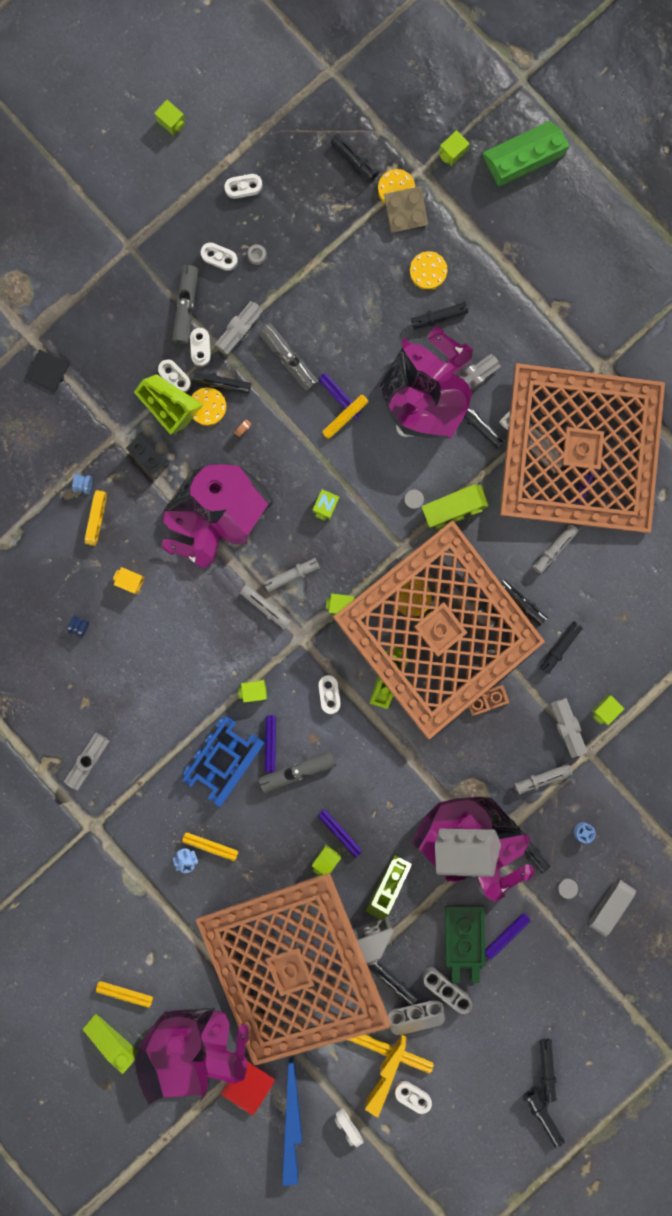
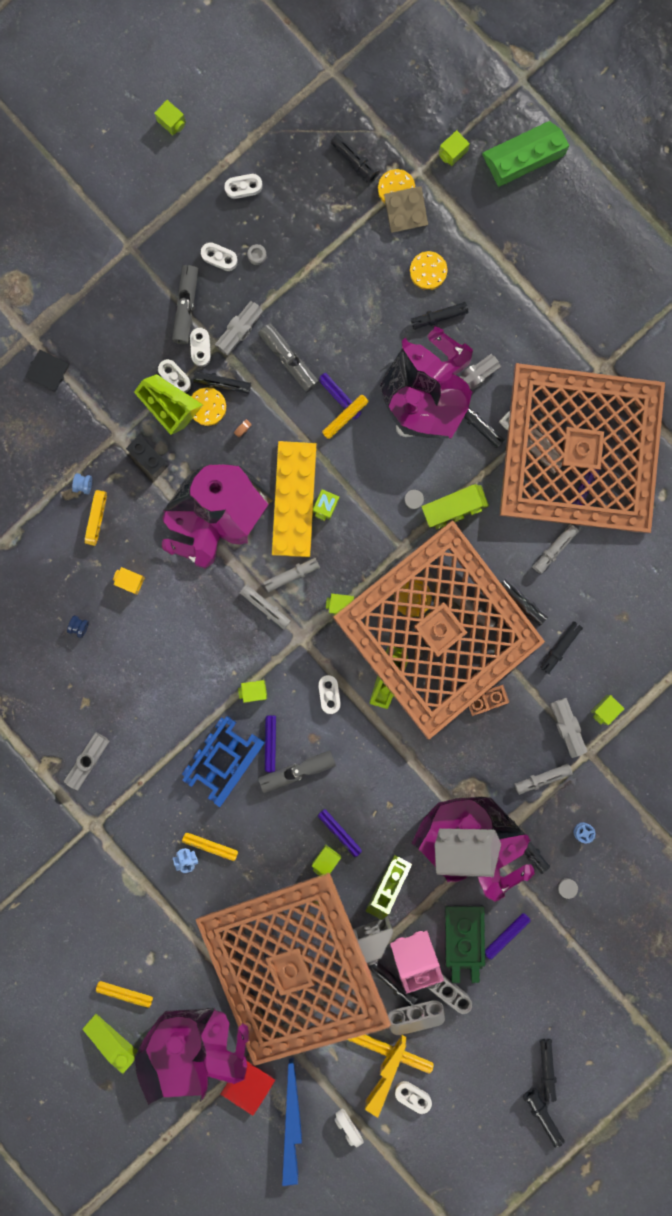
light grey beam [588,879,636,937] -> none
none -> yellow plate [272,441,317,557]
none -> bright pink slope [390,931,444,993]

